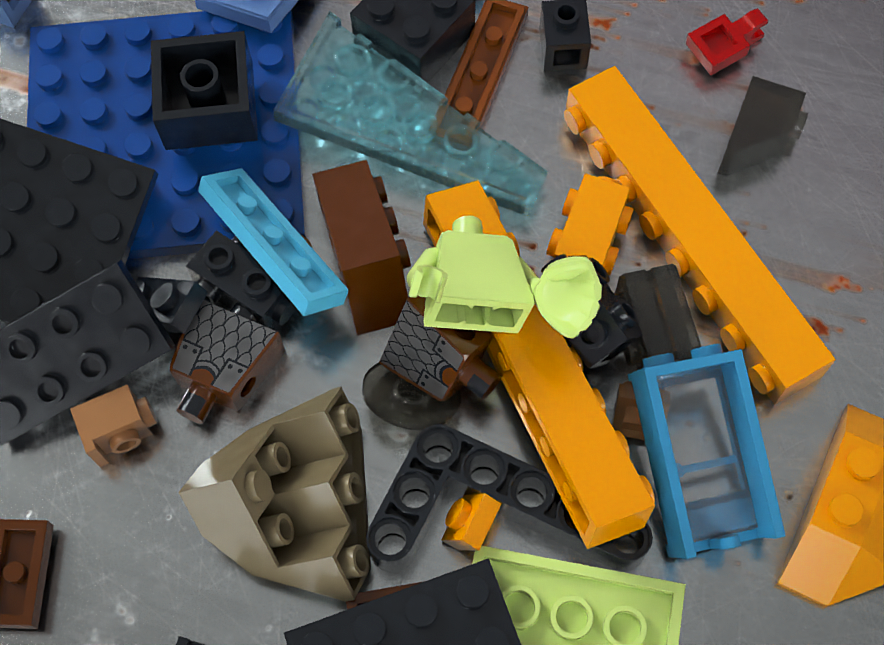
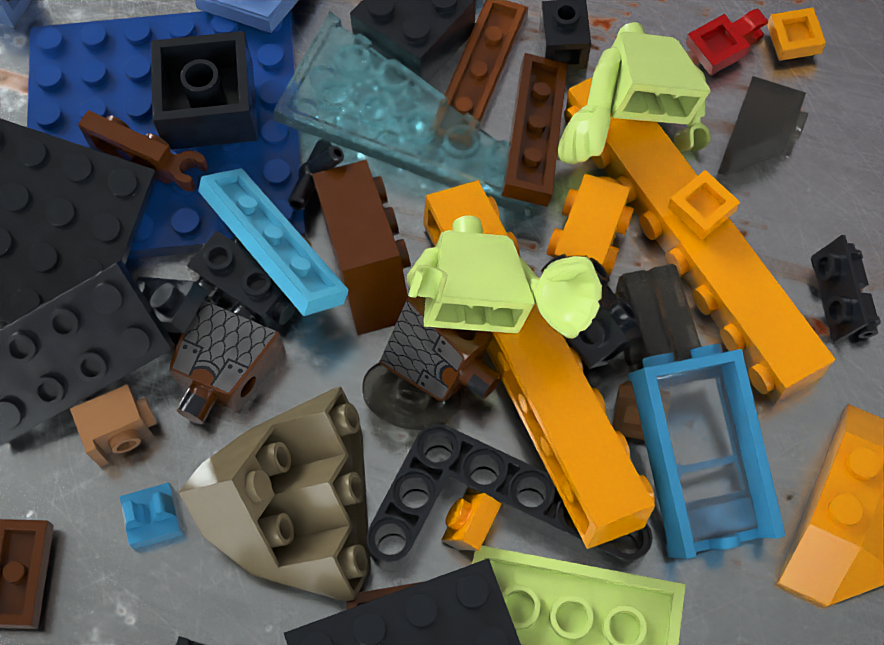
none -> reddish brown plate [78,110,209,191]
none -> dark azure tile [119,482,184,549]
none -> black piece [288,139,344,210]
none -> reddish brown plate [501,53,568,207]
none -> yellowish green torso [557,22,711,164]
none -> light orange plate [668,170,740,240]
none -> light orange plate [767,7,826,61]
none -> black hinge [811,235,881,343]

